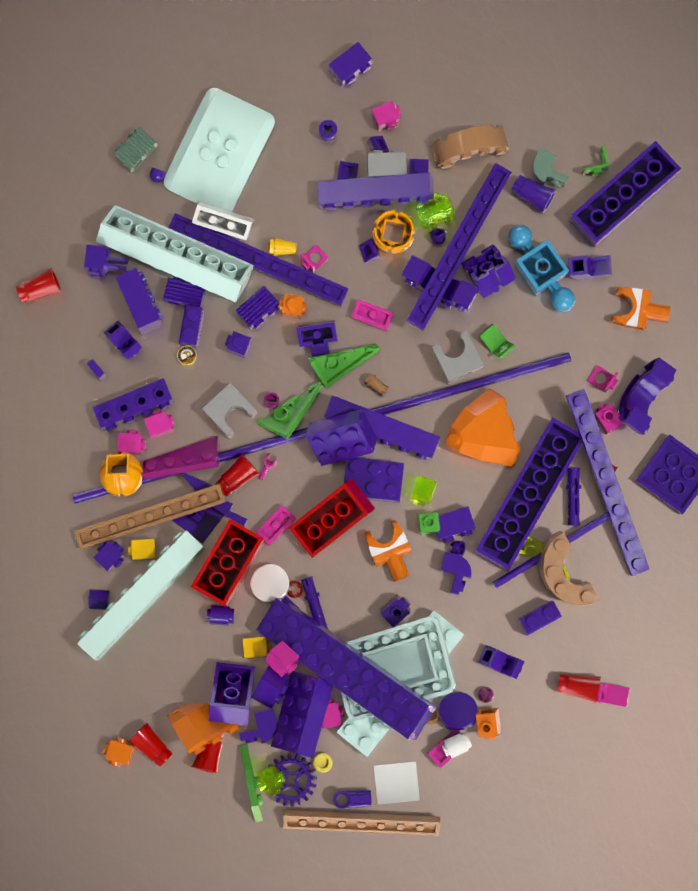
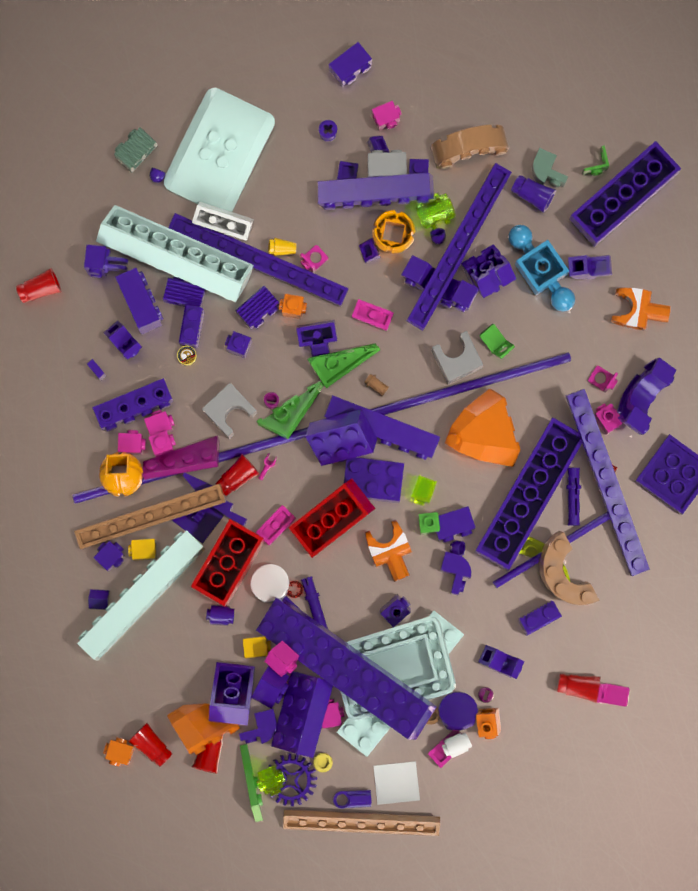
none -> dark pink brick [149,430,176,457]

